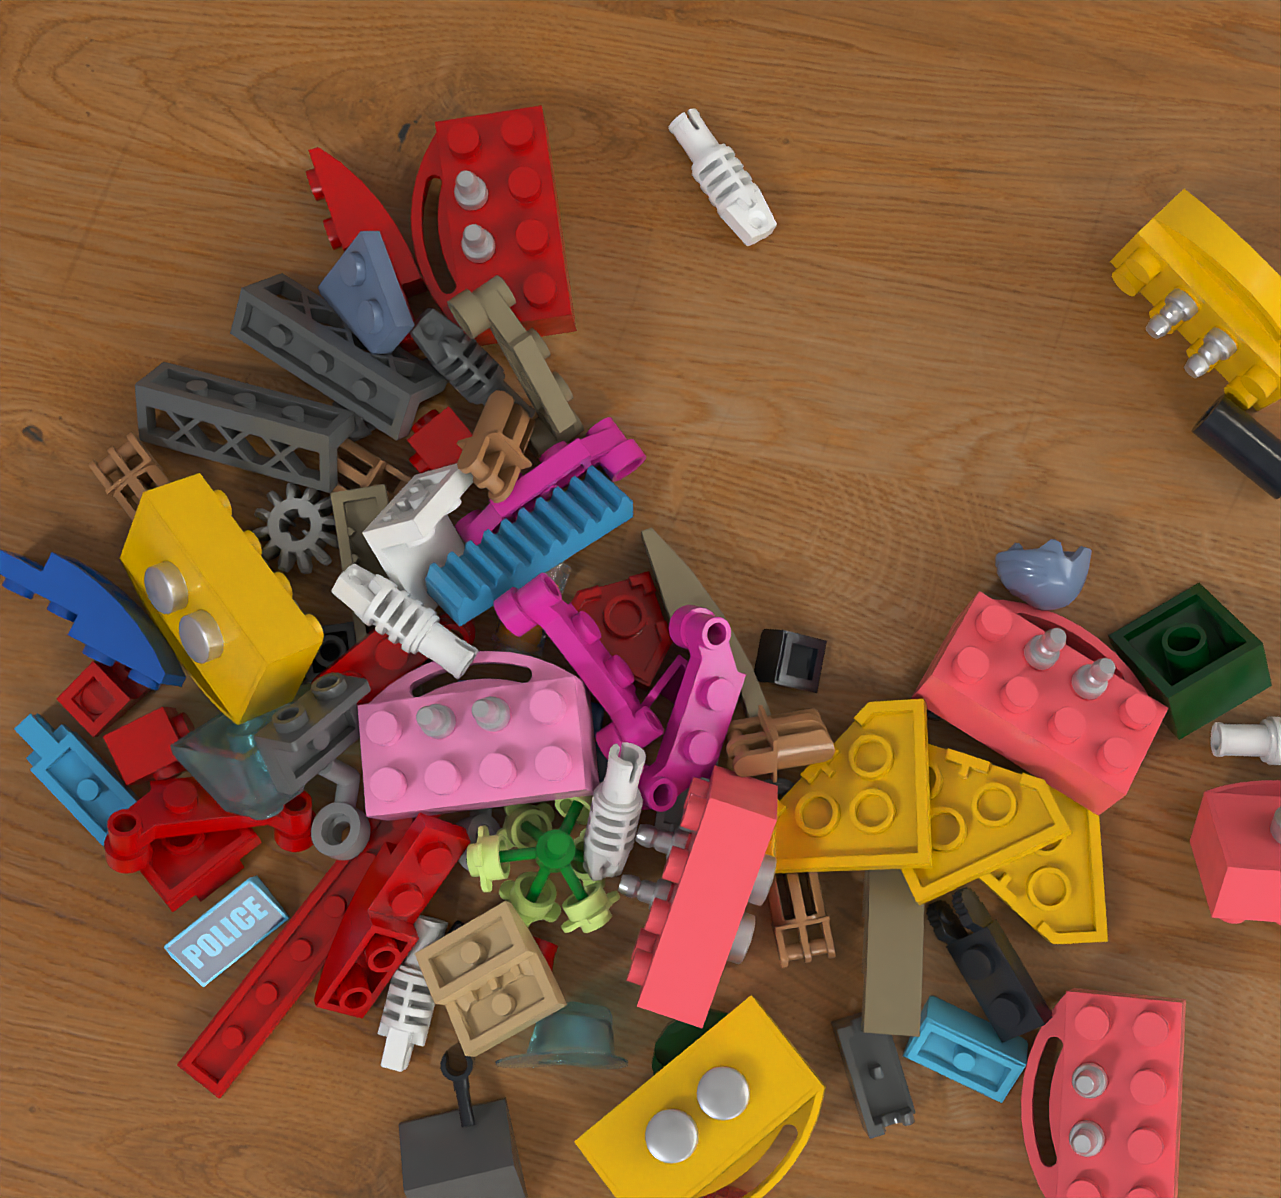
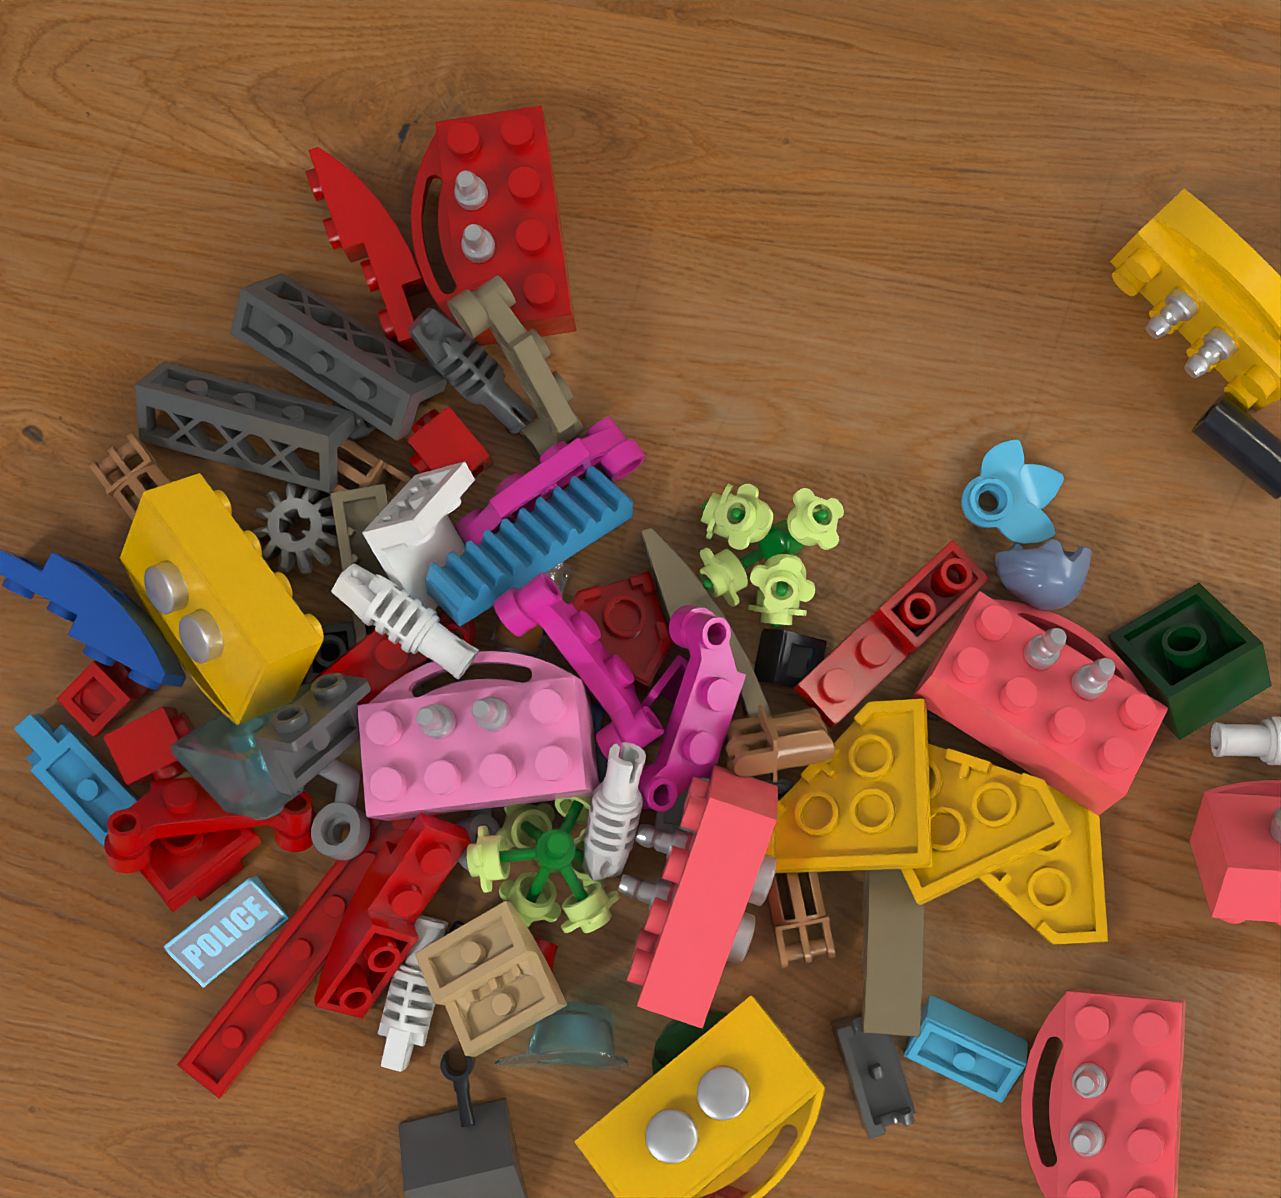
sand blue wing [318,231,415,355] -> none
medium nougat arm [457,390,536,503] -> none
white hinge [669,108,777,246] -> none
black hinge [926,887,1052,1043] -> none
none -> yellowish green plant [699,483,844,629]
none -> red slope [793,540,989,728]
none -> medium azure plate [961,440,1064,544]

